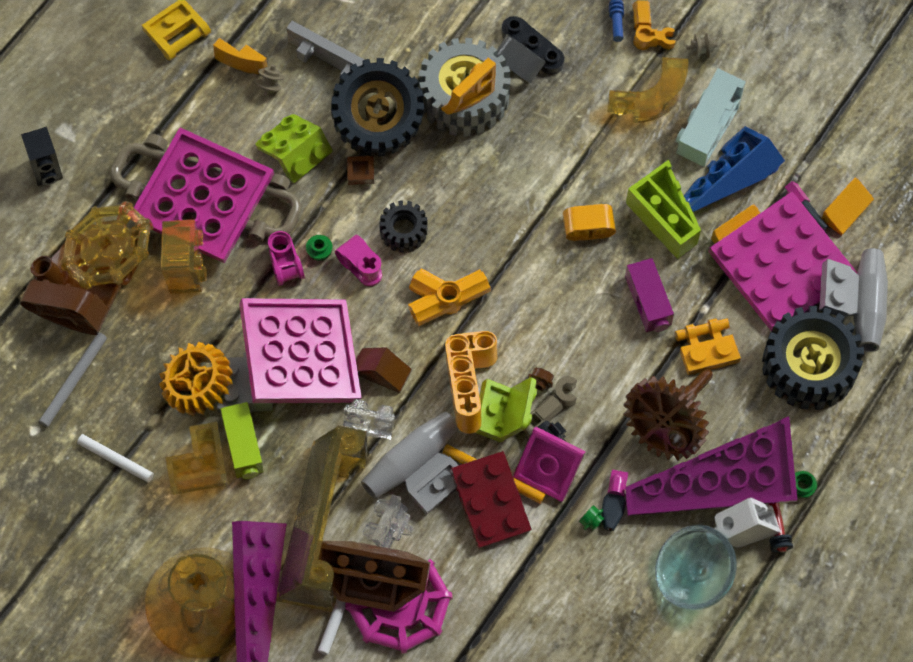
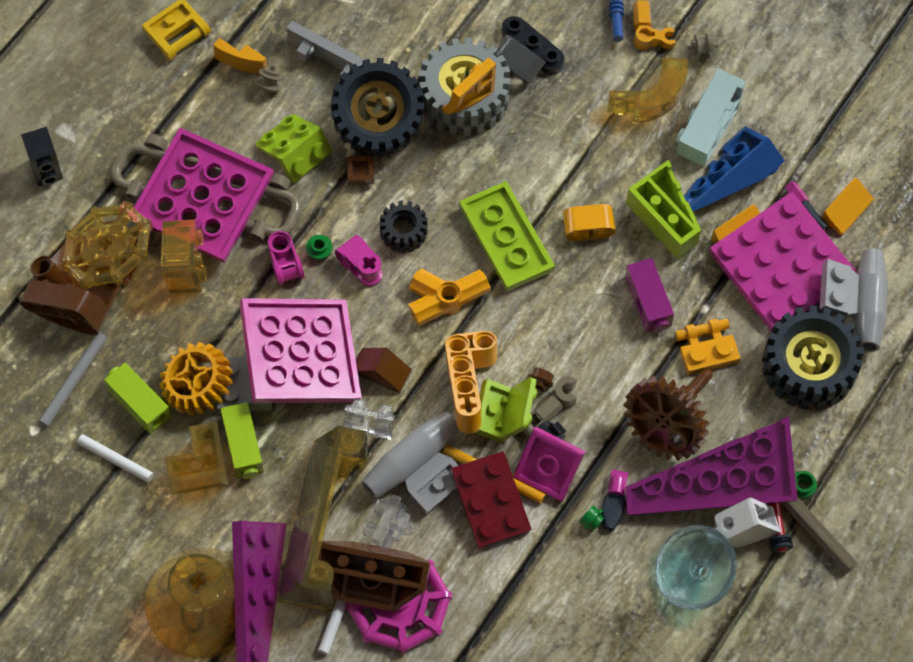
none -> lime brick [104,362,171,435]
none -> lime plate [459,181,555,292]
none -> dark tan axle [781,497,858,574]

